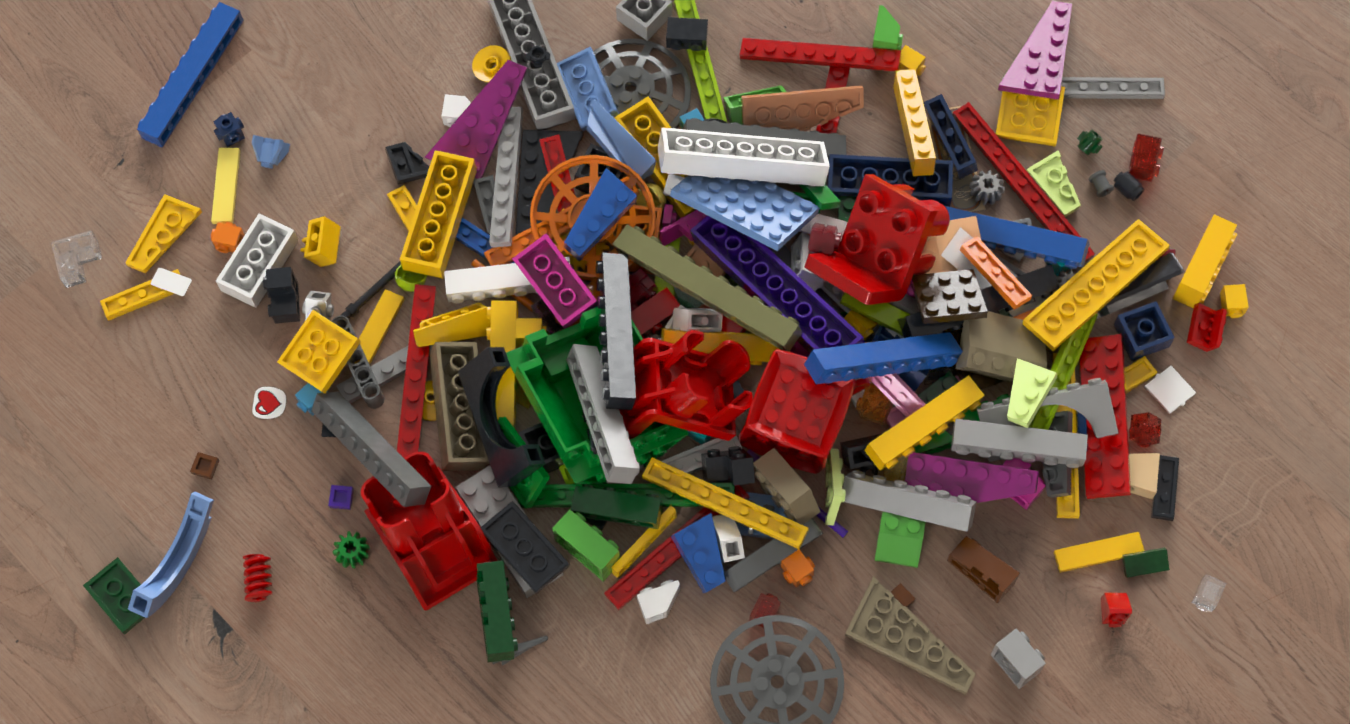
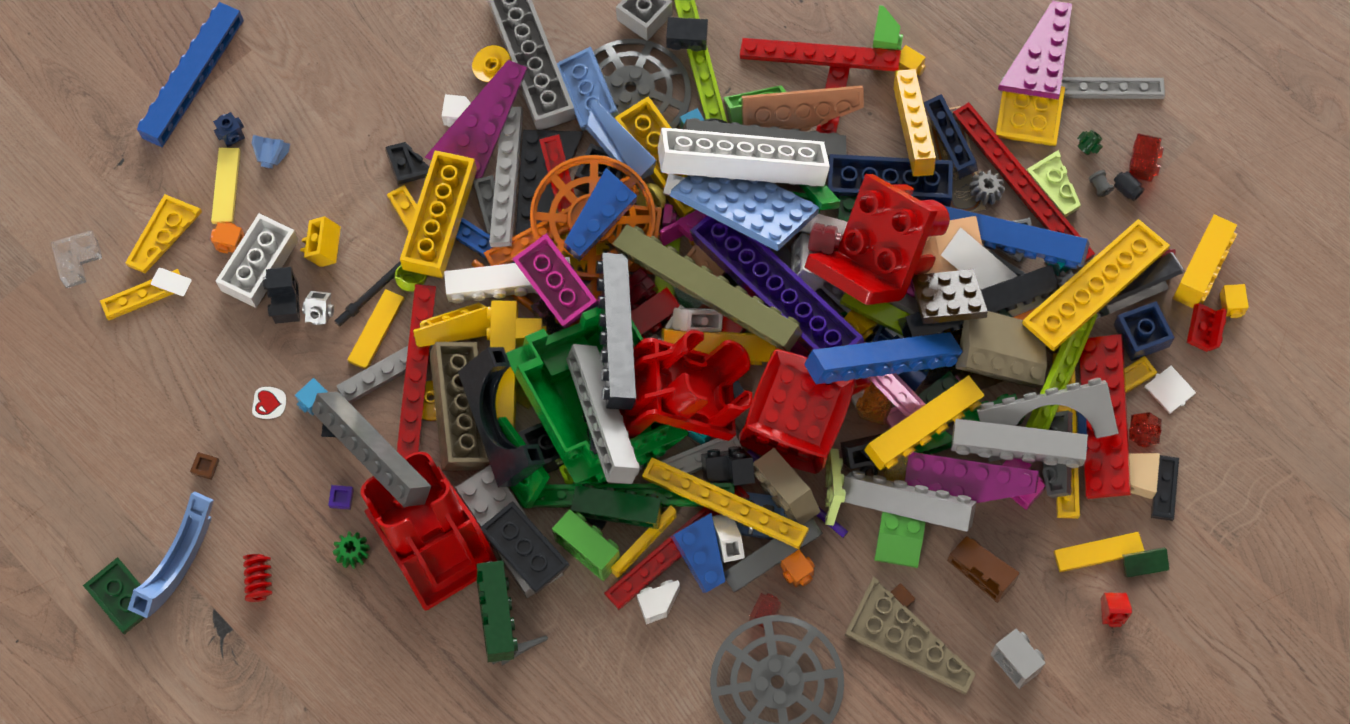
yellow plate [277,310,361,394] -> none
dark grey beam [331,316,385,409] -> none
black plate [526,45,550,68] -> none
orange plate [960,236,1032,310] -> none
yellowish green wing [1007,358,1057,428] -> none
clear brick [1191,574,1227,612] -> none

